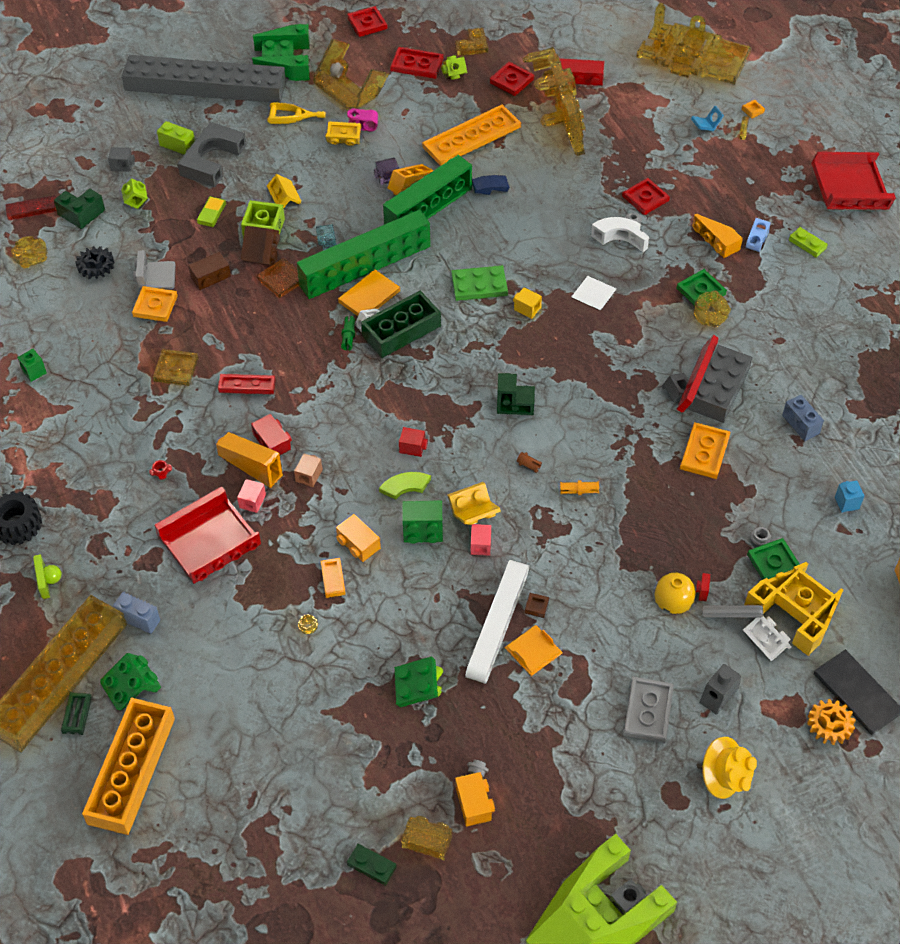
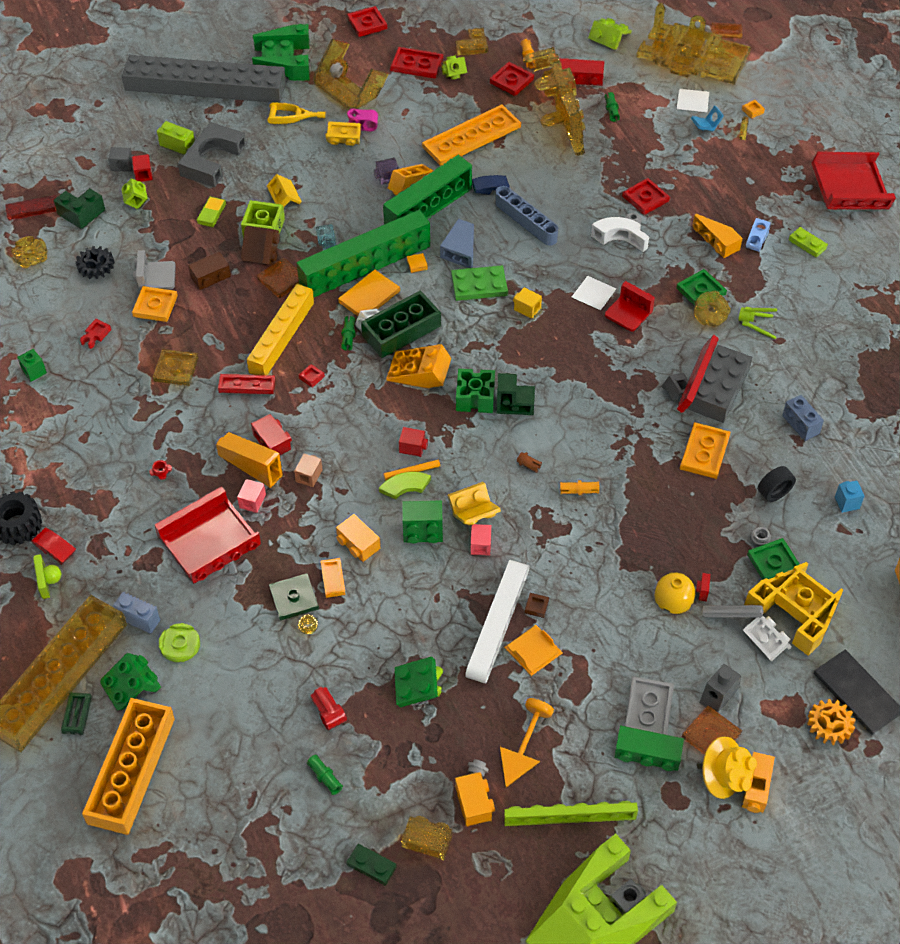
none -> red slope [31,527,76,565]
none -> red plate [80,319,111,349]
none -> red brick [132,154,153,182]
none -> lime tile [159,623,200,663]
none -> yellow brick [247,284,314,375]
none -> plate [269,573,319,621]
none -> red tile [299,364,325,388]
none -> green pin [306,755,343,795]
none -> red piece [310,687,347,731]
none -> light orange bar [383,459,440,481]
none -> light orange slope [386,344,452,388]
none -> light orange tile [406,253,428,273]
none -> sand blue slope [440,219,474,268]
none -> green brick [456,368,495,413]
none -> sand blue beam [496,186,558,245]
none -> light orange piece [500,698,554,788]
none -> lime plate [504,801,638,826]
none -> light orange pin [521,39,536,69]
none -> lime bracket [588,18,632,50]
none -> green pin [604,92,620,122]
none -> red bracket [605,281,655,332]
none -> green brick [614,725,684,771]
none -> white sticker [677,89,709,112]
none -> clear orange tile [682,706,742,755]
none -> clear orange tile [711,23,742,39]
none -> lime plant [739,307,777,339]
none -> light orange brick [742,752,775,813]
none -> black tyre [757,466,796,502]

